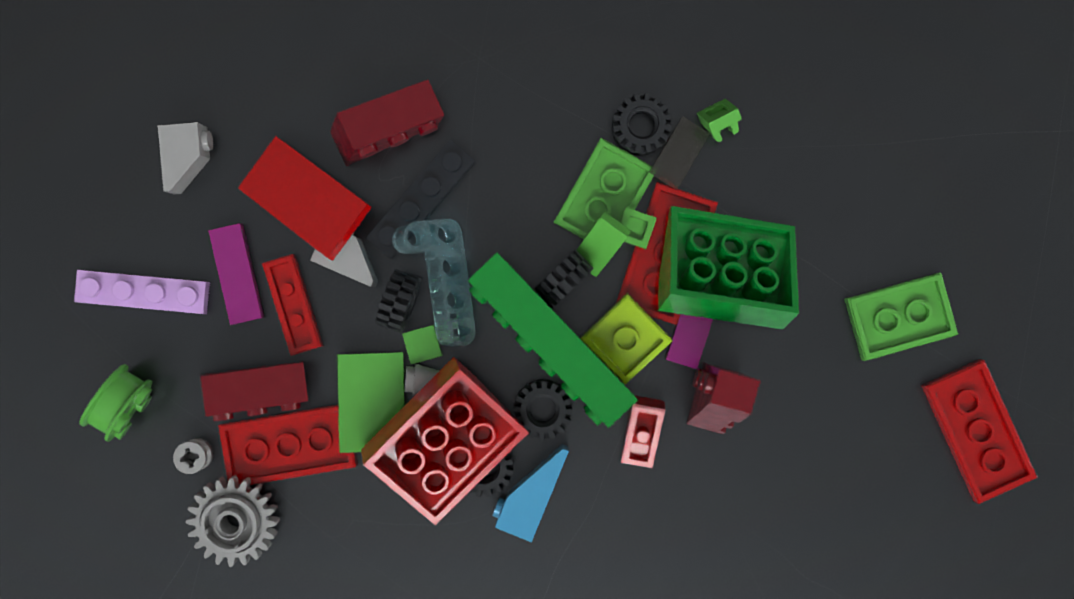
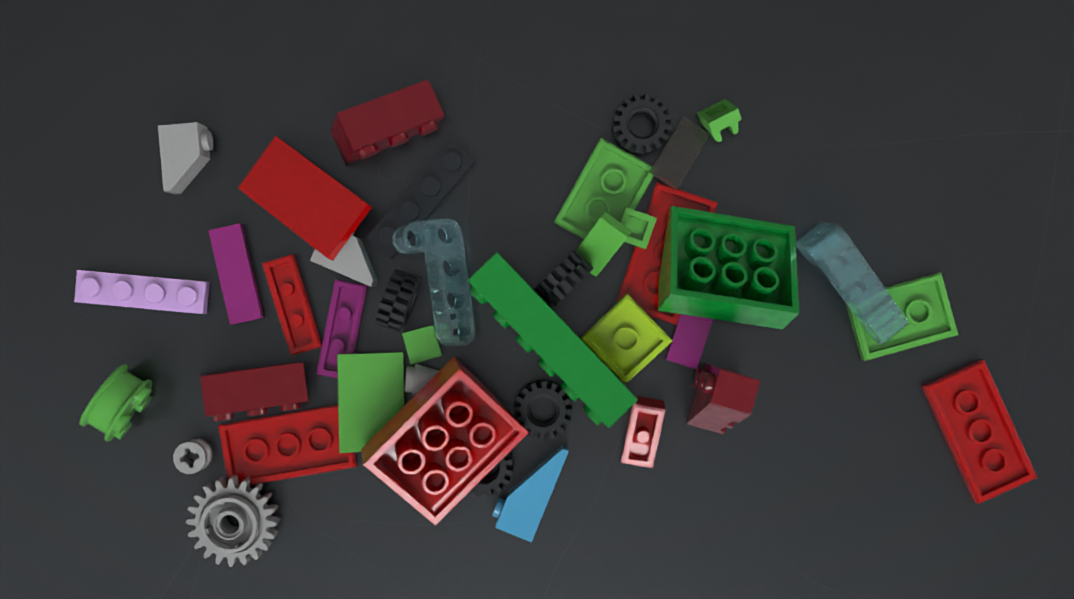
none -> magenta tile [316,279,368,378]
none -> clear light blue beam [796,221,908,345]

